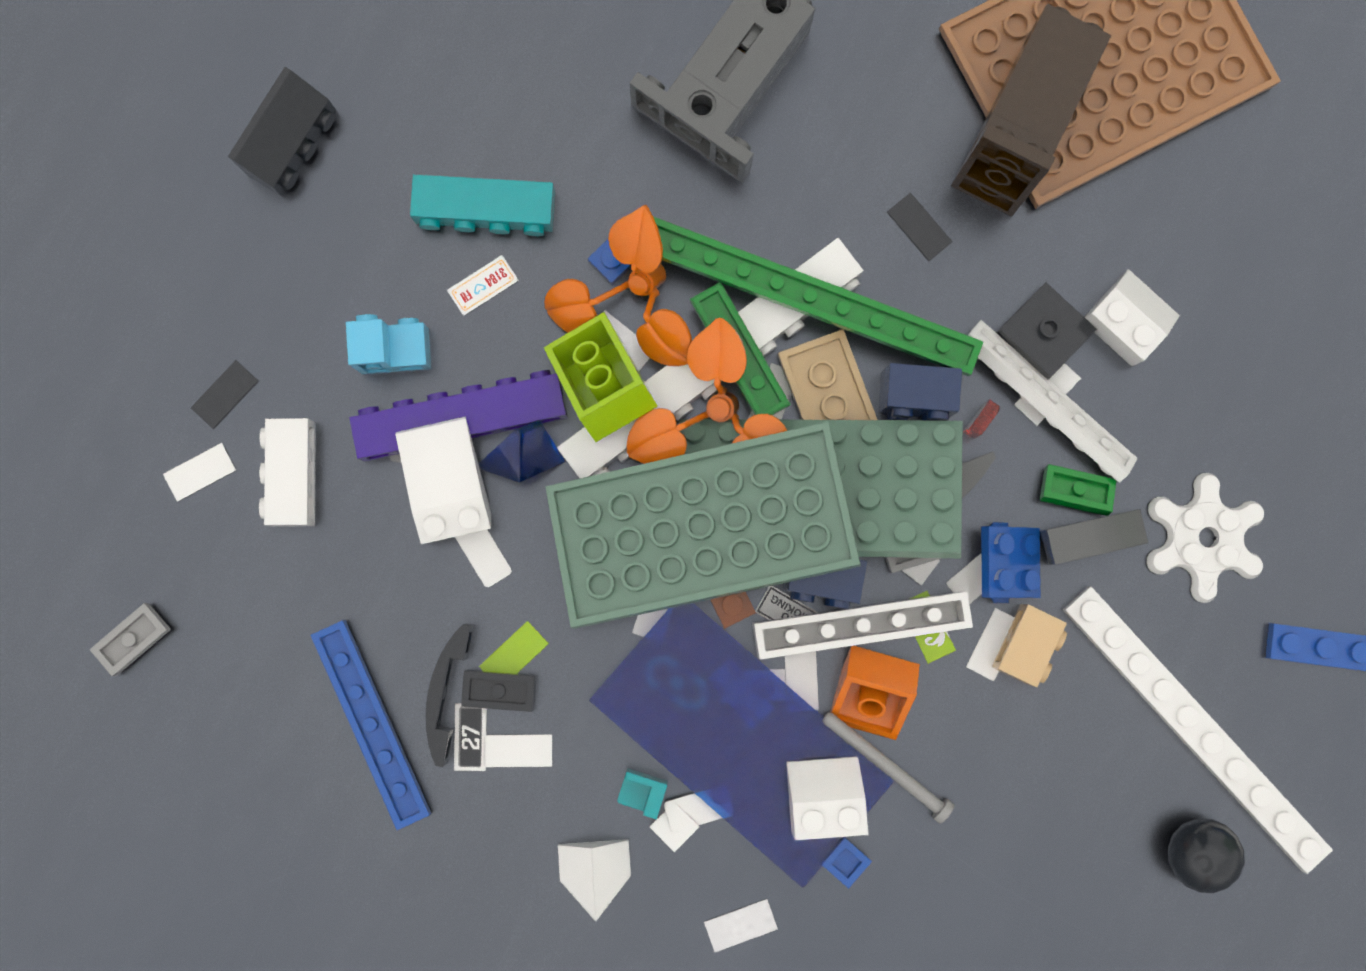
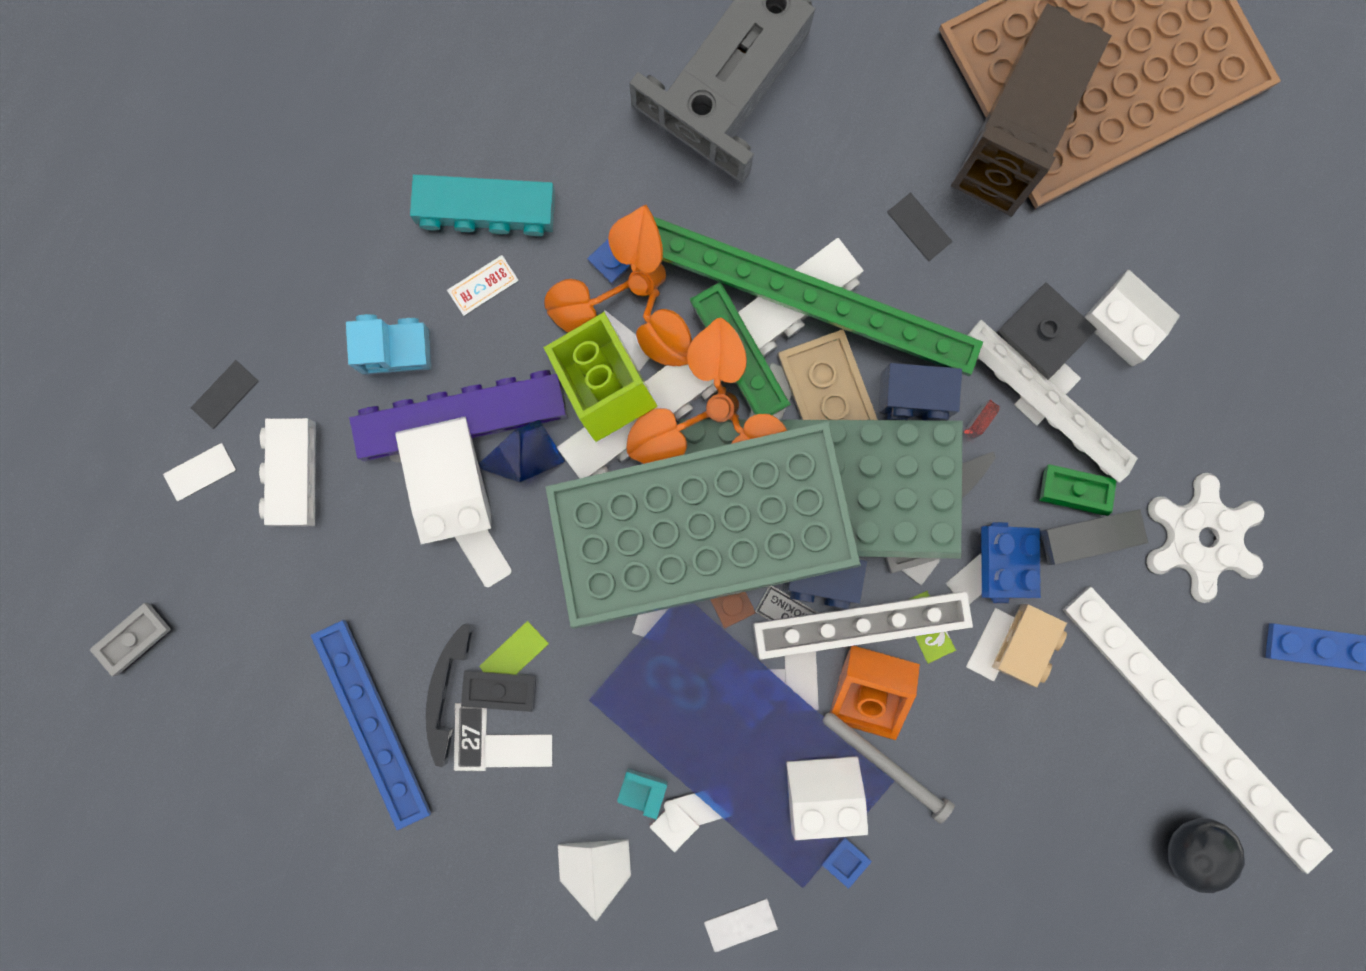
black slope [228,67,336,196] -> none

